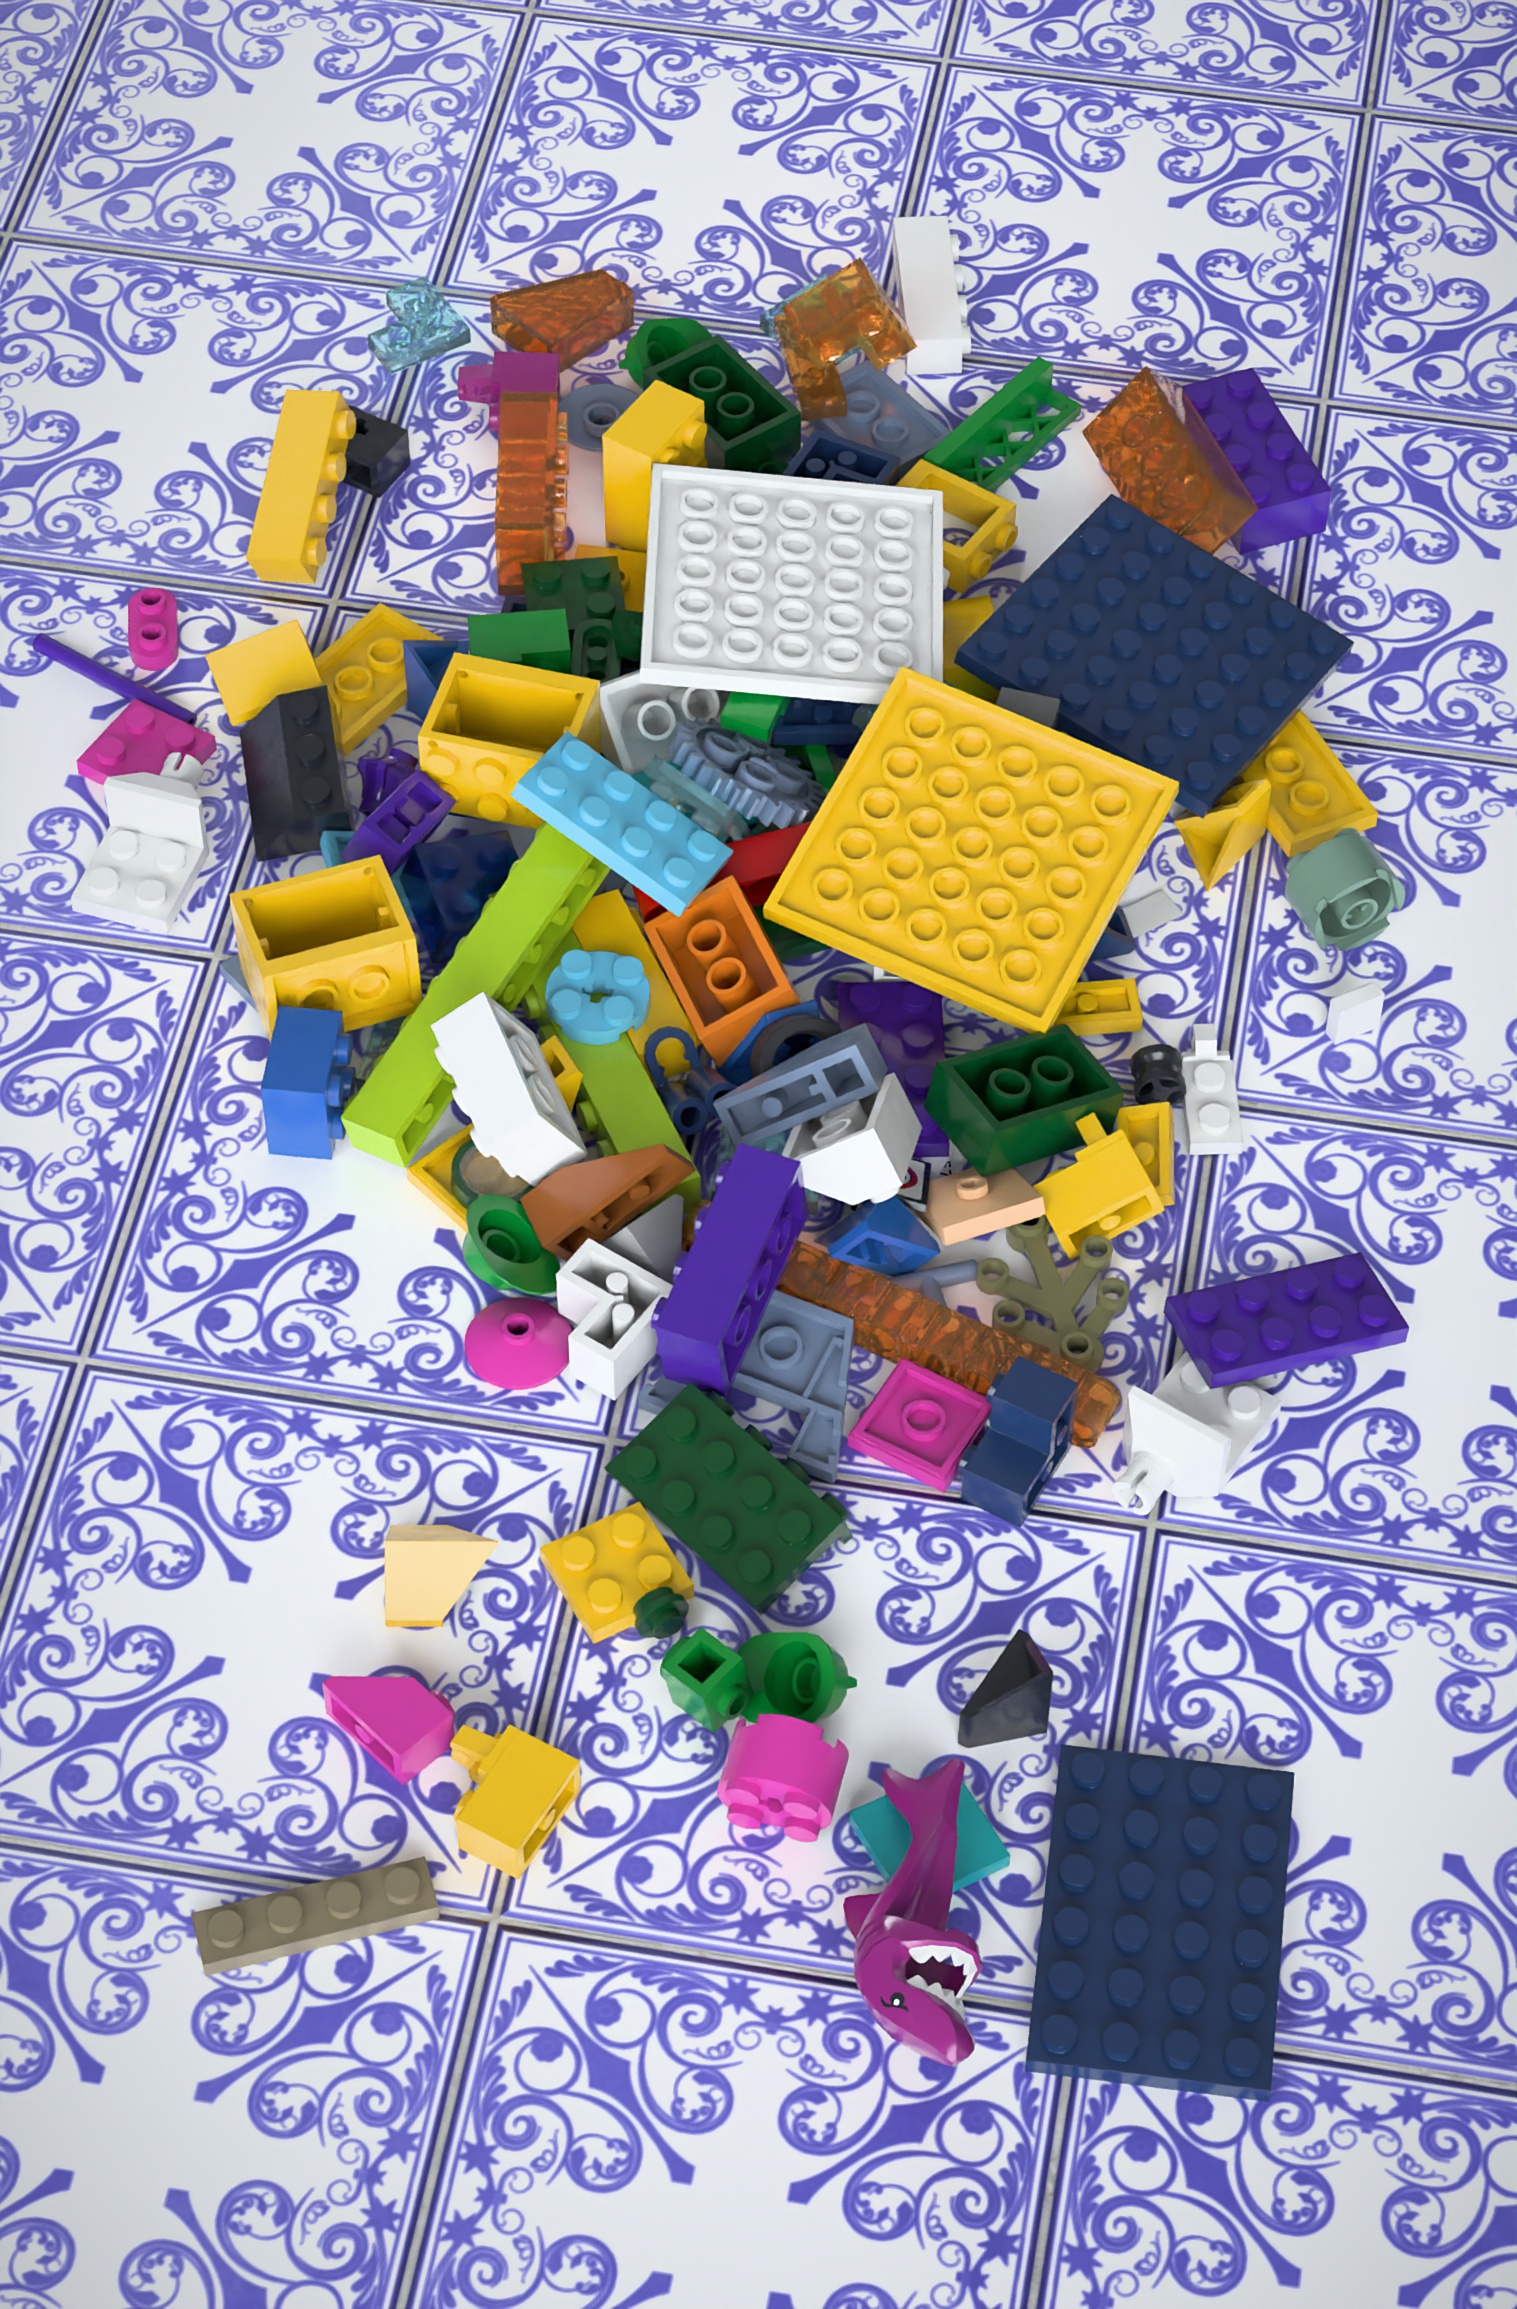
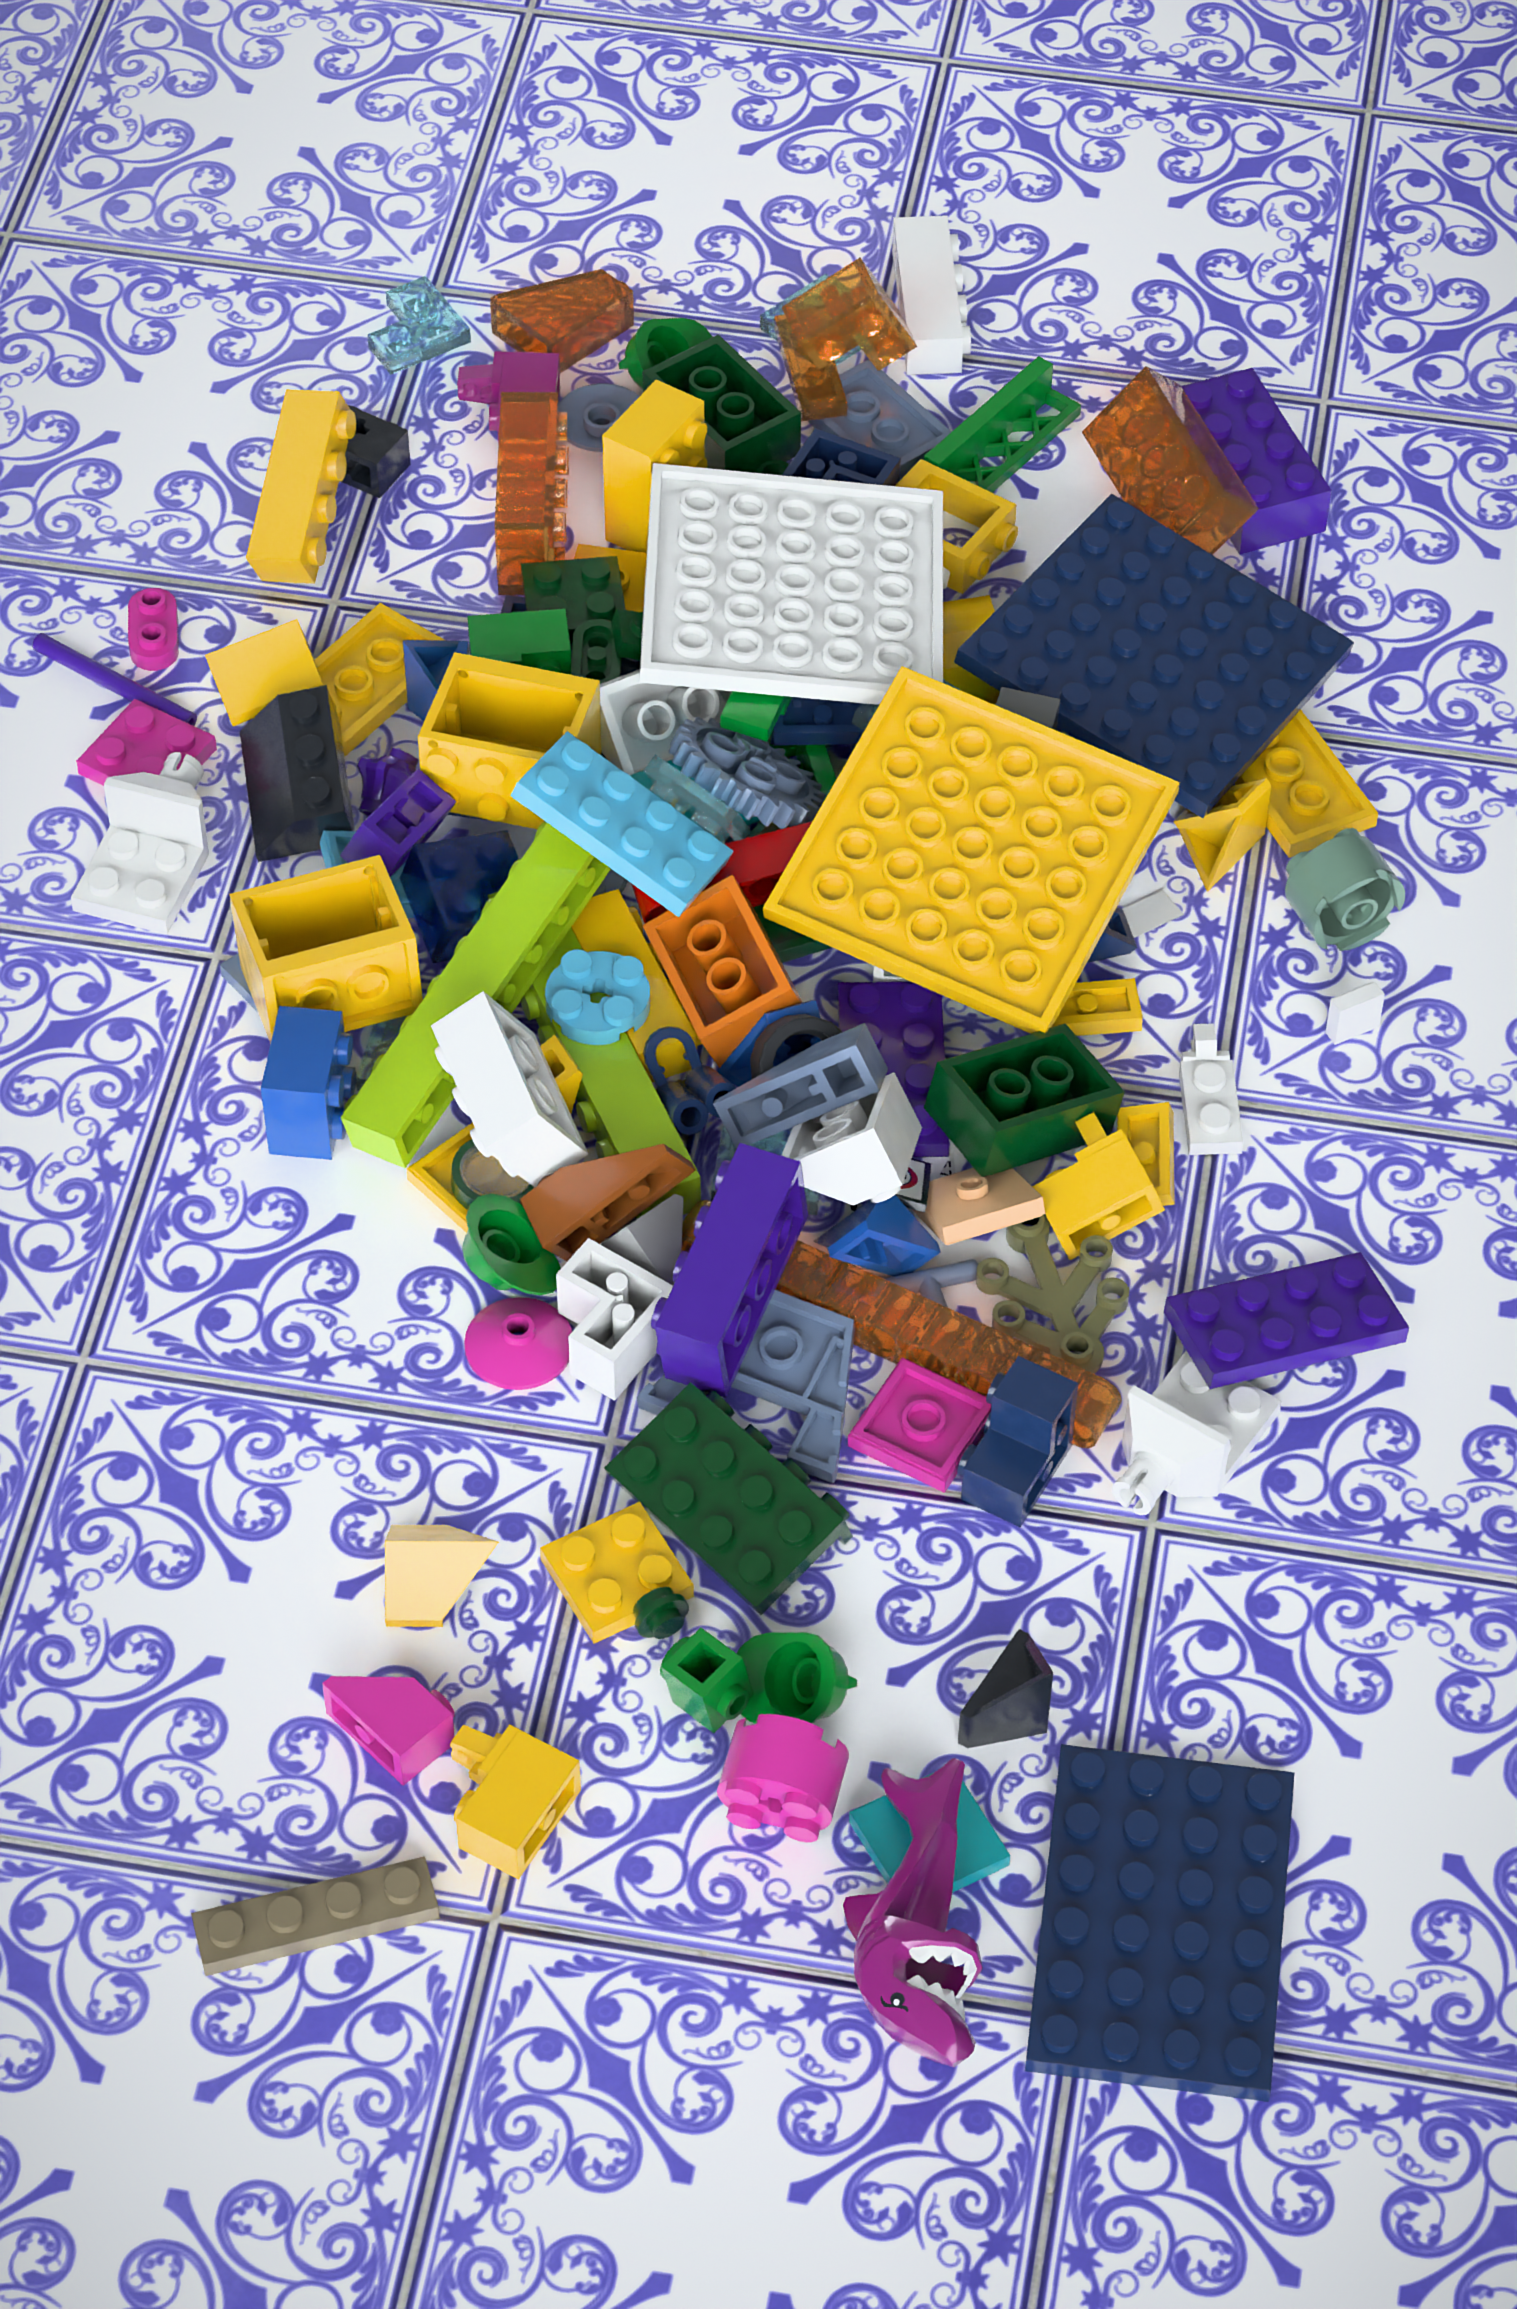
black wheel [1130,1044,1187,1106] -> none

